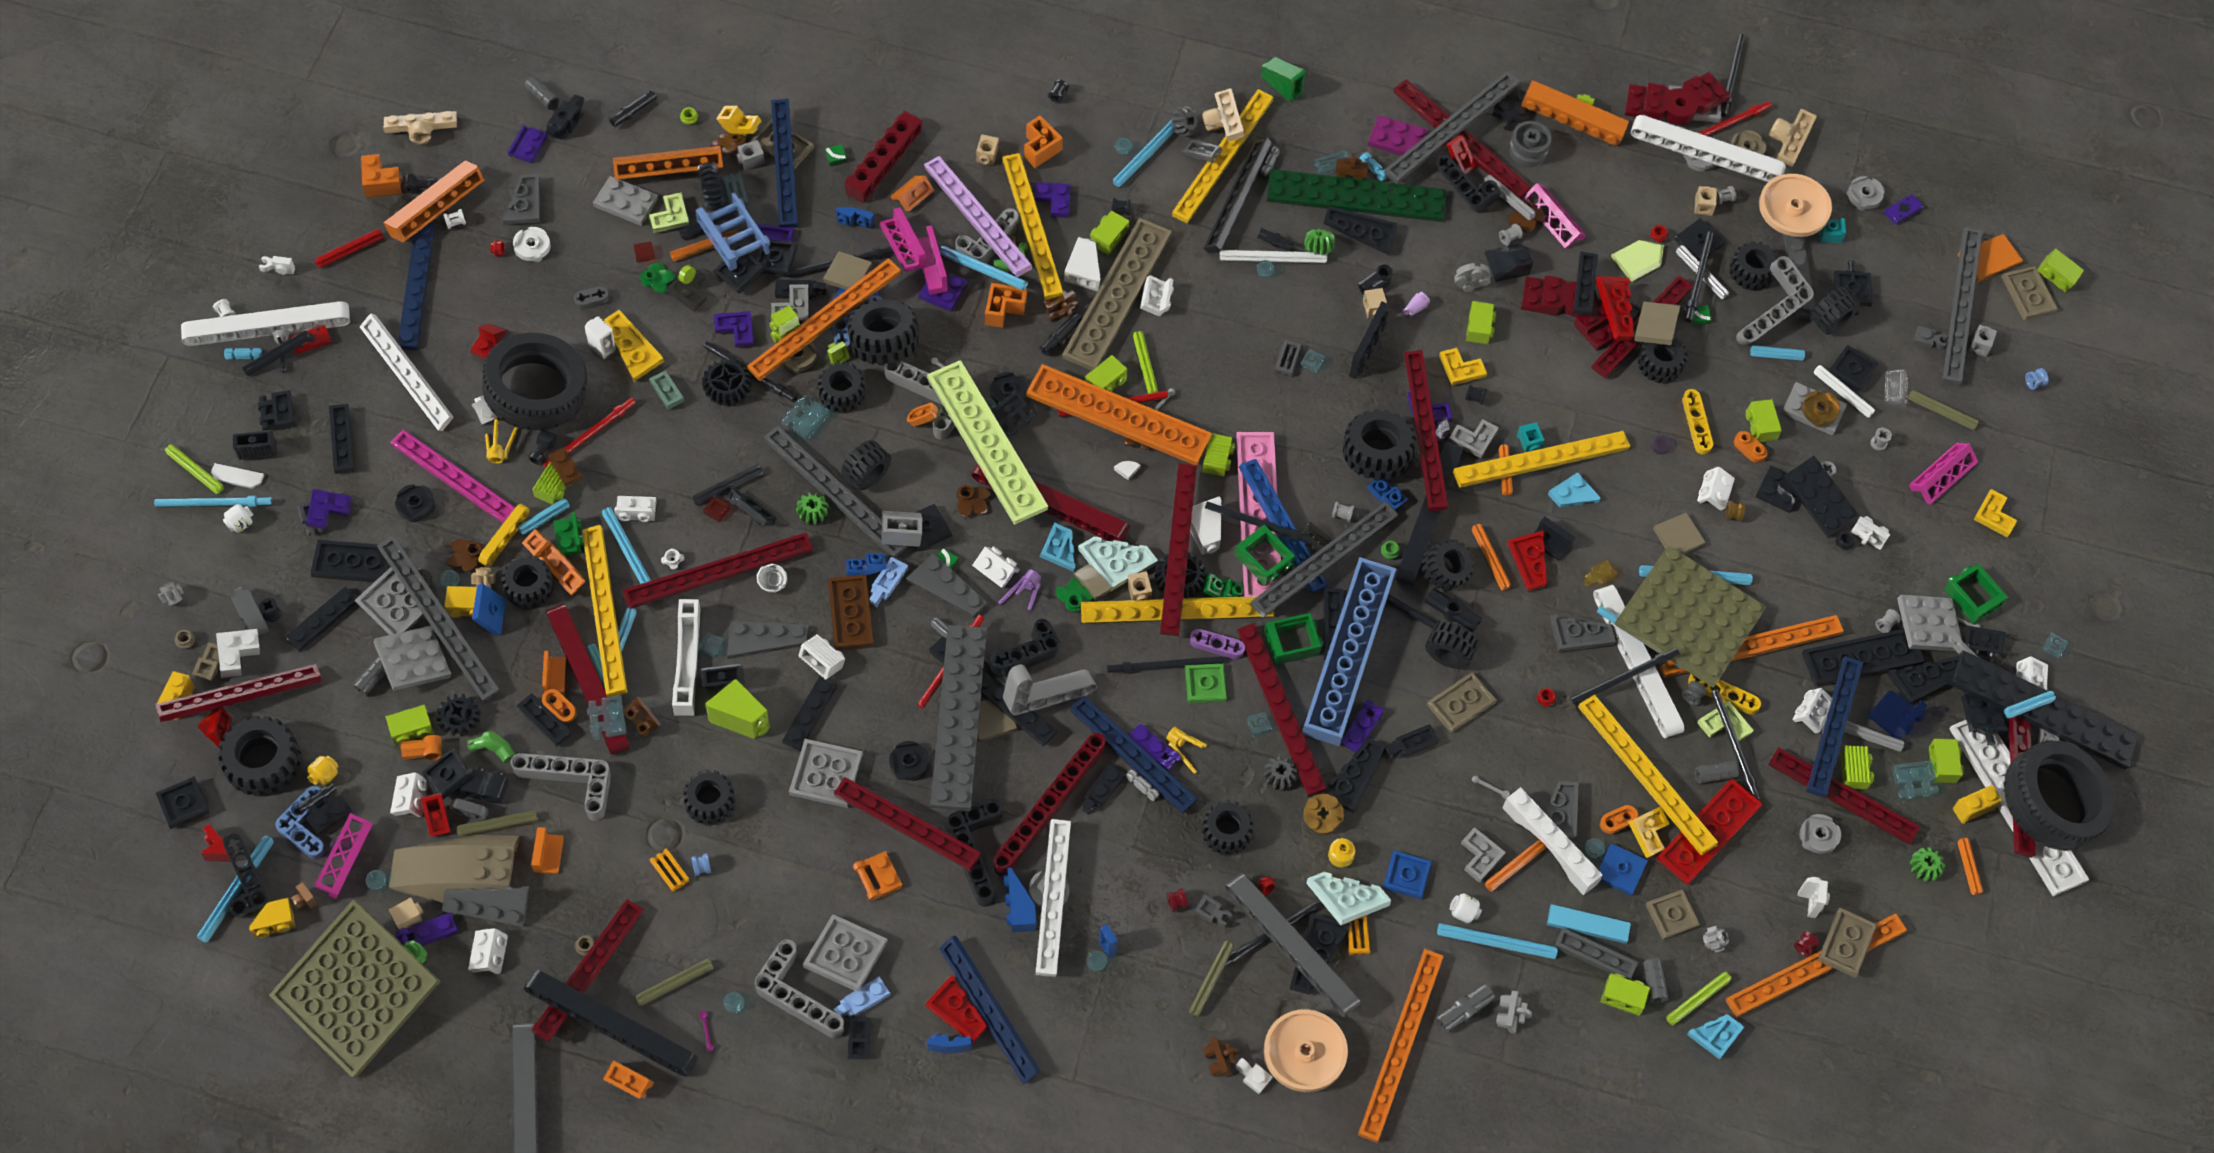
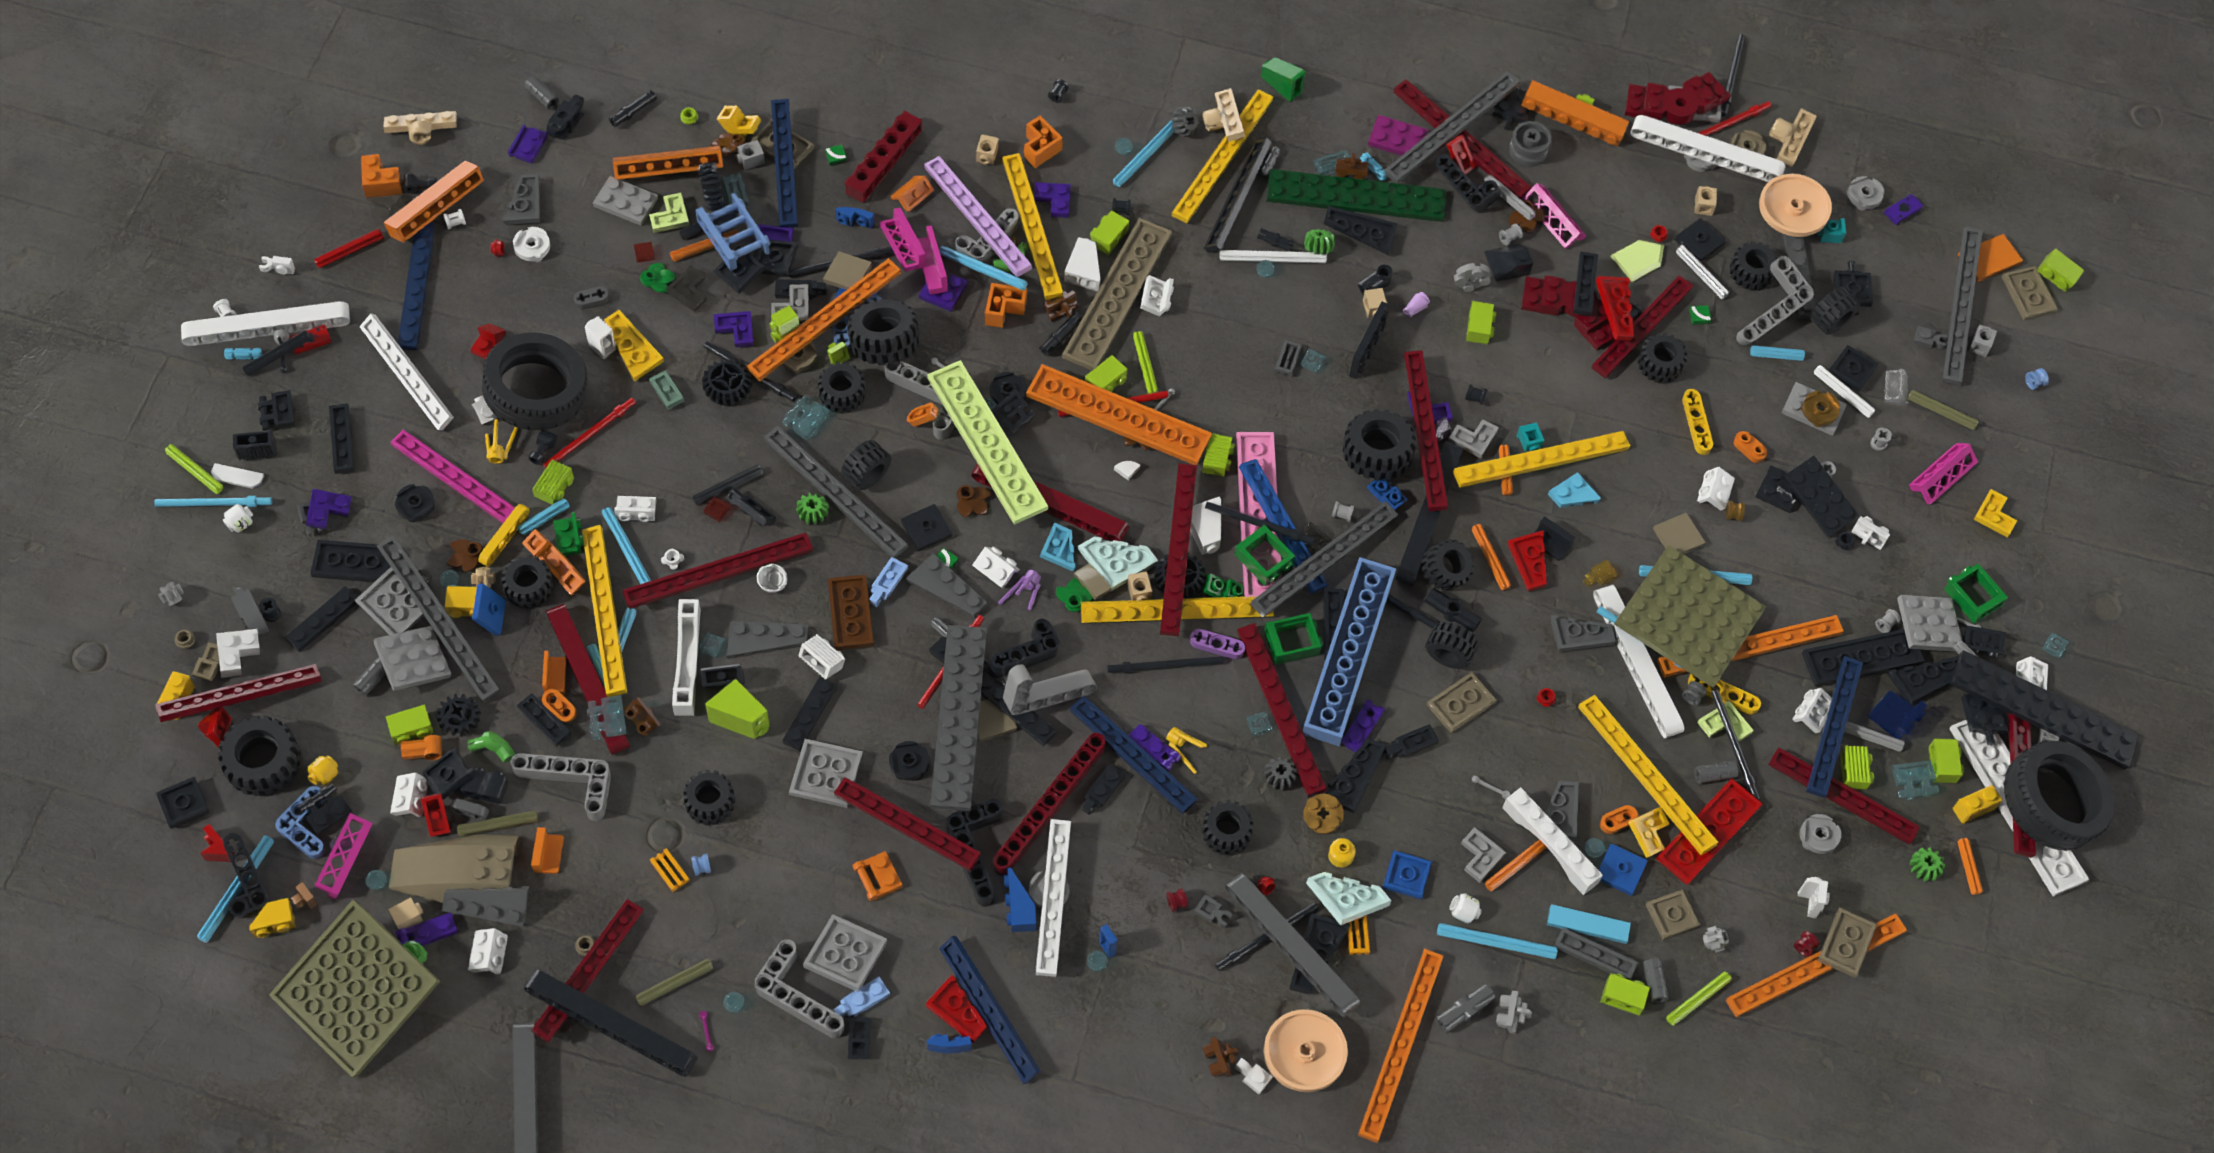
reddish brown plate [548,447,583,487] -> none
orange hinge [603,1061,654,1099] -> none
lime tile [678,265,696,284] -> none
blue slope [846,553,886,576] -> none
light grey slope [882,511,922,547] -> none
light grey axle [1126,769,1160,801] -> none
dark grey tile [1183,139,1222,163] -> none
bright green tile [1185,664,1227,703] -> none
olive axle [1189,941,1234,1017] -> none
bright green plate [1381,541,1400,559] -> none
yellow plate [1439,348,1487,386] -> none
black bar [1571,647,1680,705] -> none
dark tan tile [1635,302,1680,345] -> none
clear purple tile [1651,435,1671,454] -> none
black bar [1685,232,1714,323] -> none
medium azure wing [1687,1014,1744,1059] -> none
light grey bush [1716,186,1736,205] -> none
lime brick [1746,399,1782,442] -> none
medium azure axle [2004,691,2056,718] -> none

